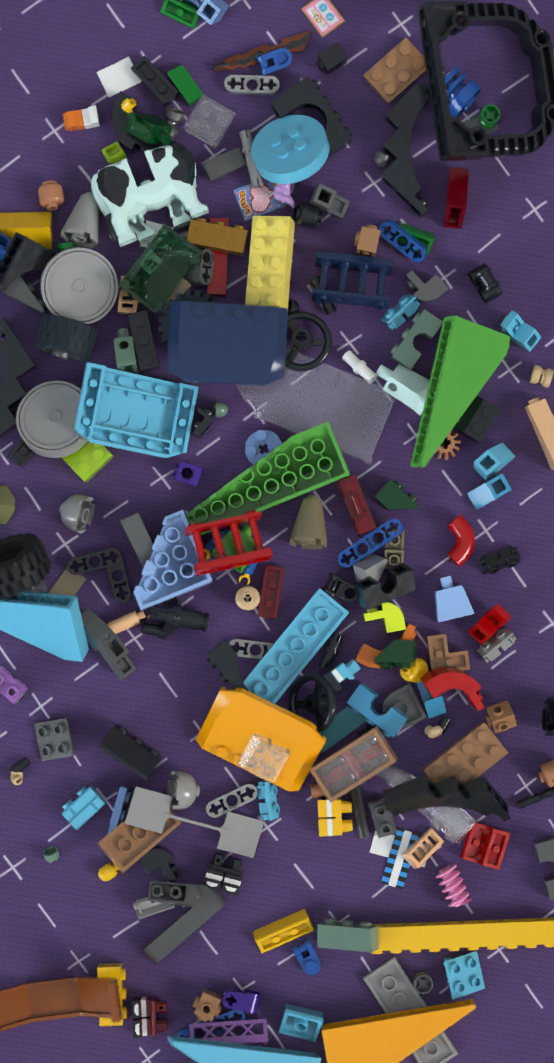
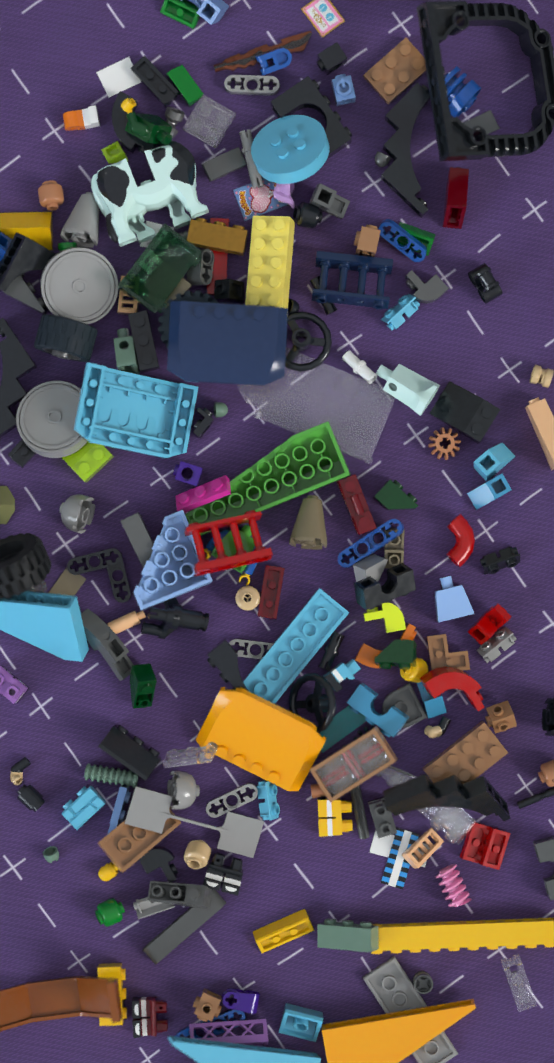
dark grey hinge [34,717,75,761] -> none
clear slope [238,733,290,783] -> none
medium blue plate [245,430,282,465] -> none
blue plate [292,939,321,975] -> none
black piece [321,573,356,602] -> none
sand green arch [391,309,443,370] -> none
bright green slope [410,316,511,467] -> none
medium azure hinge [443,951,485,1000] -> none
green wheel [479,105,500,129] -> none
medium azure brick [500,310,541,352] -> none
none -> black brick [17,784,45,812]
none -> sand green piece [84,763,139,788]
none -> green head [95,898,125,927]
none -> dark green slope [130,663,157,709]
none -> clear plate [163,742,218,768]
none -> dark pink plate [175,475,231,513]
none -> tan head [184,840,211,869]
none -> black bracket [214,279,244,301]
none -> medium blue brick [331,74,356,106]
none -> clear plate [500,954,537,1012]

